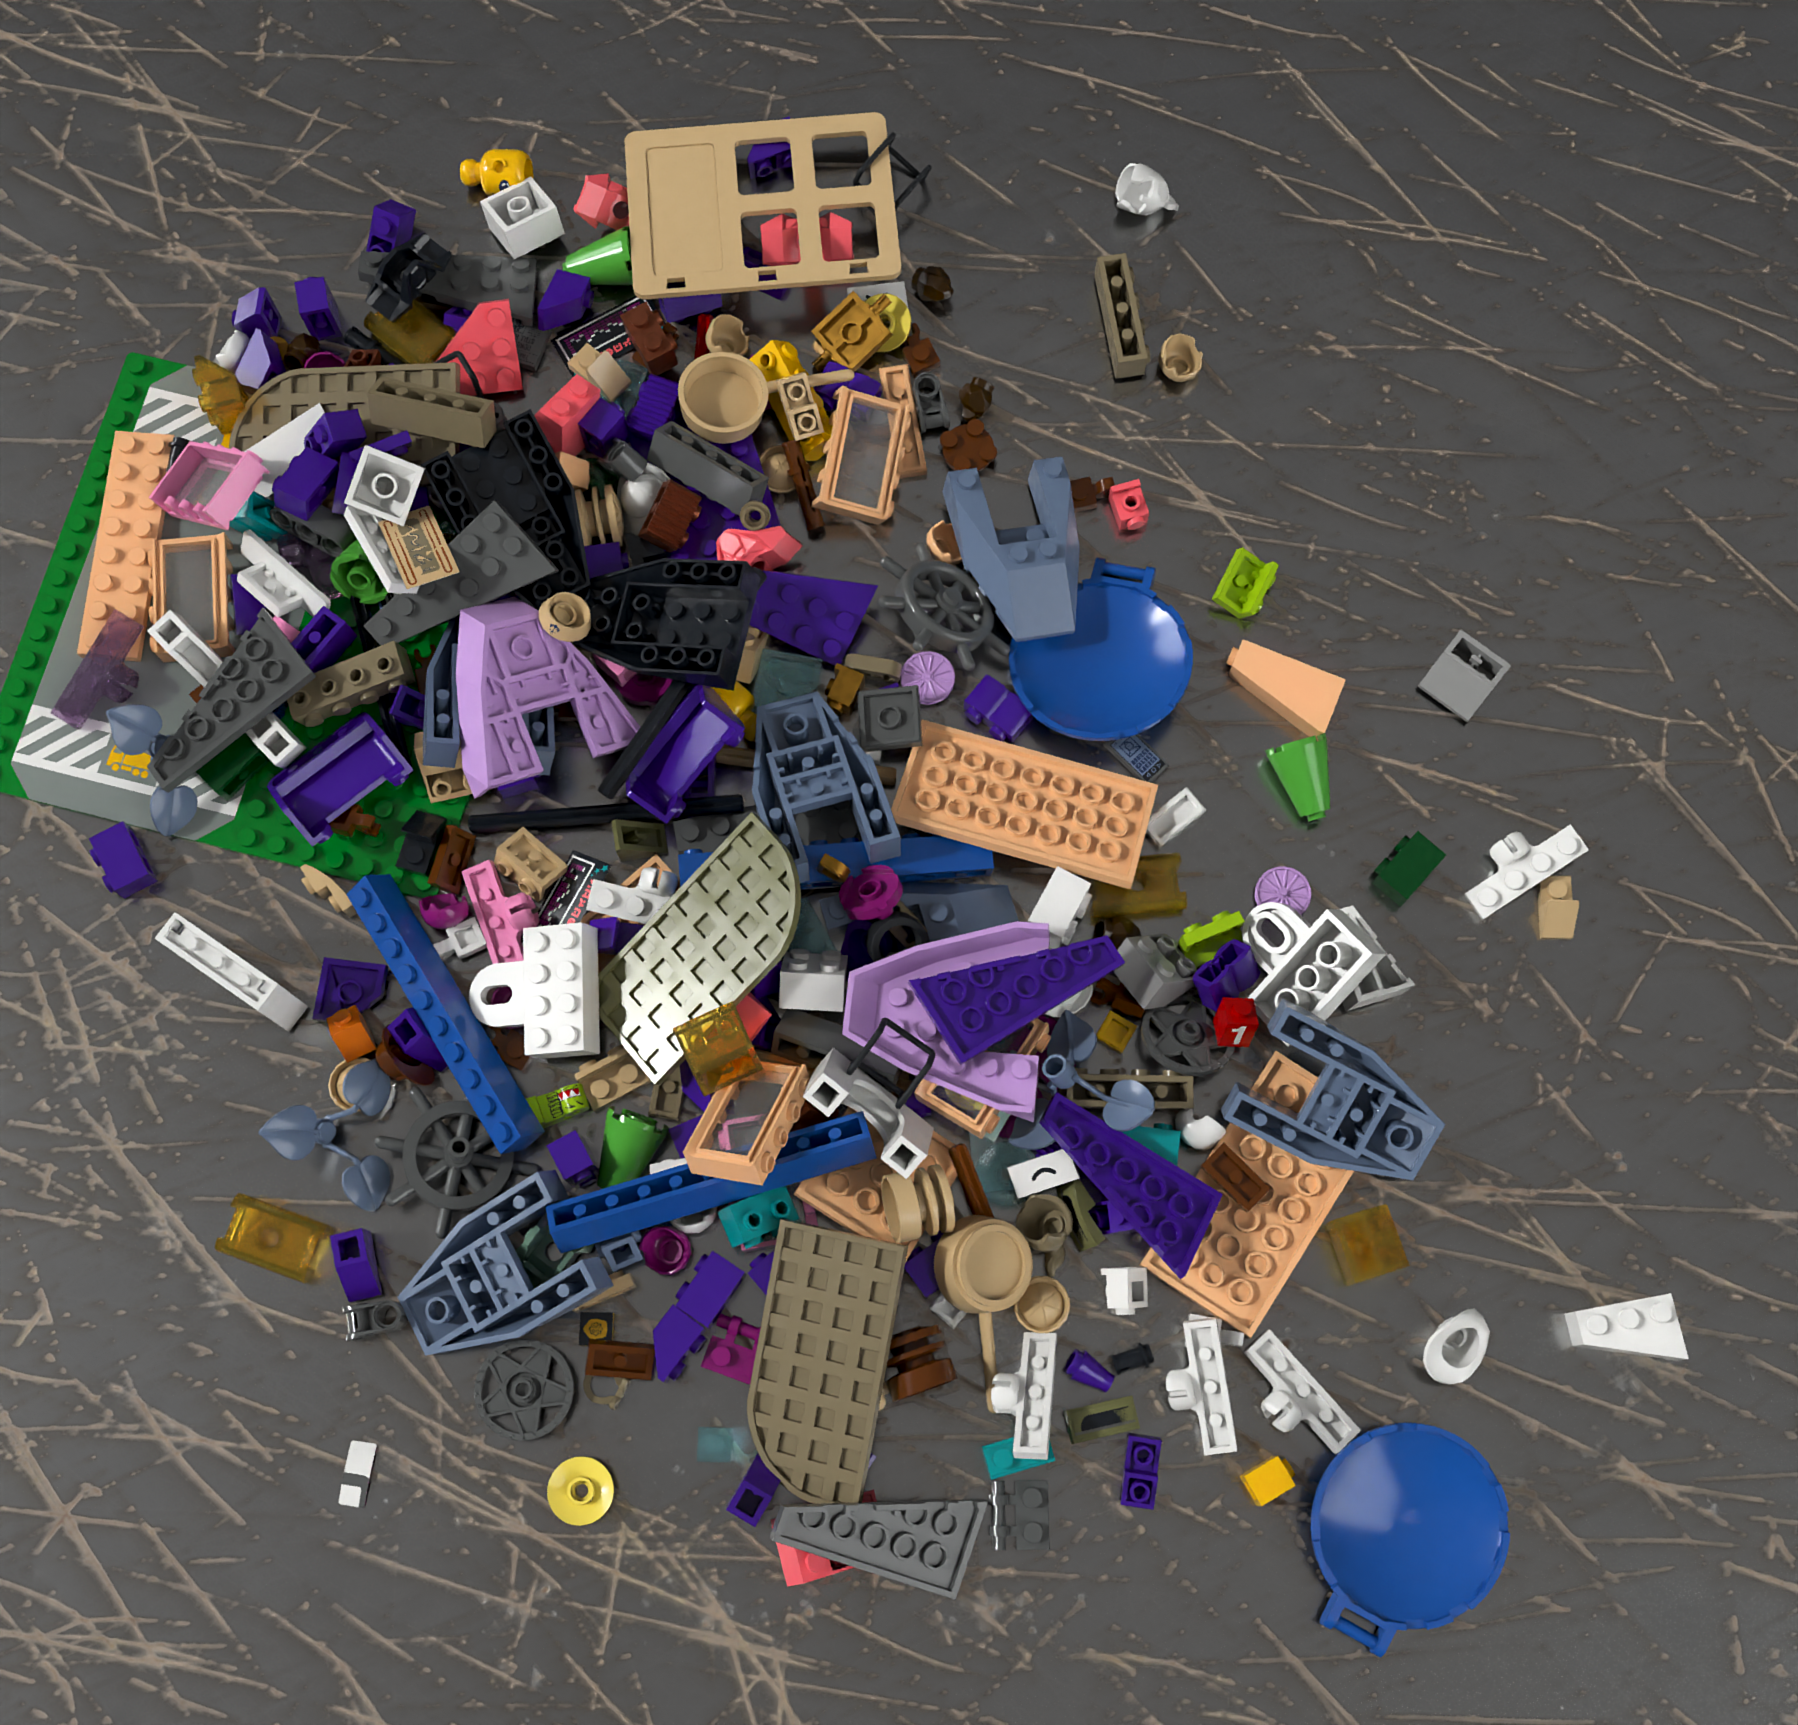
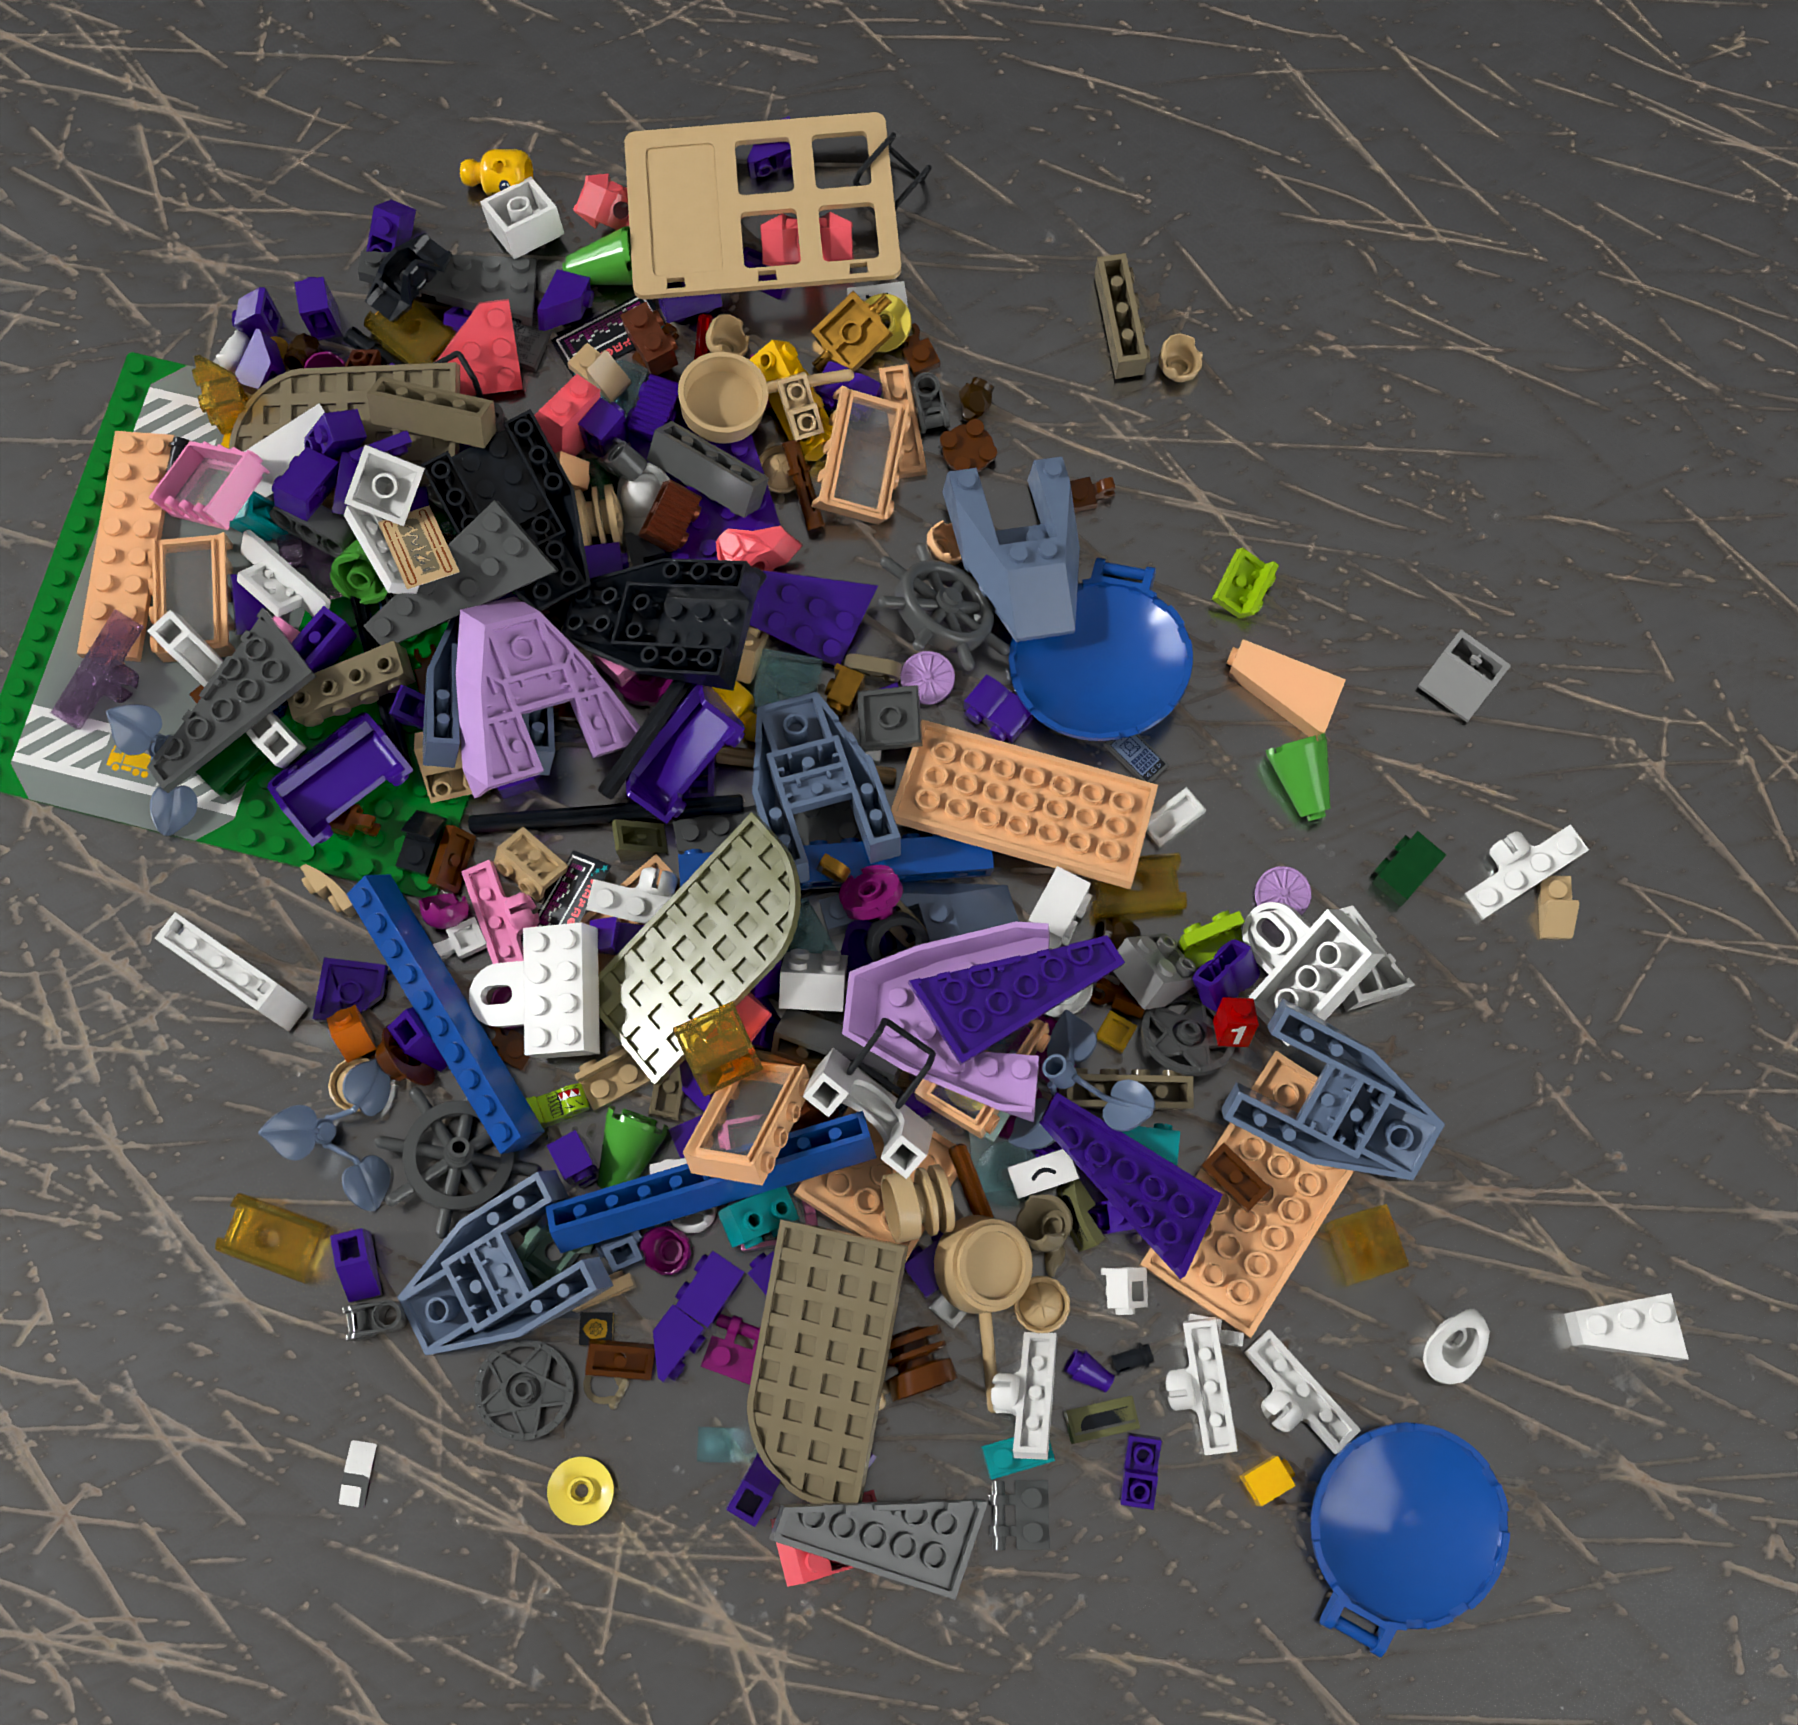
dark purple brick [89,821,158,899] -> none
tan hat [539,592,591,642] -> none
dark tan plate [740,500,771,531] -> none
dark brown rock [911,266,954,301] -> none
coral brick [1108,479,1149,530] -> none
white helmet [1115,163,1179,215] -> none
white hair [1175,1109,1226,1150] -> none

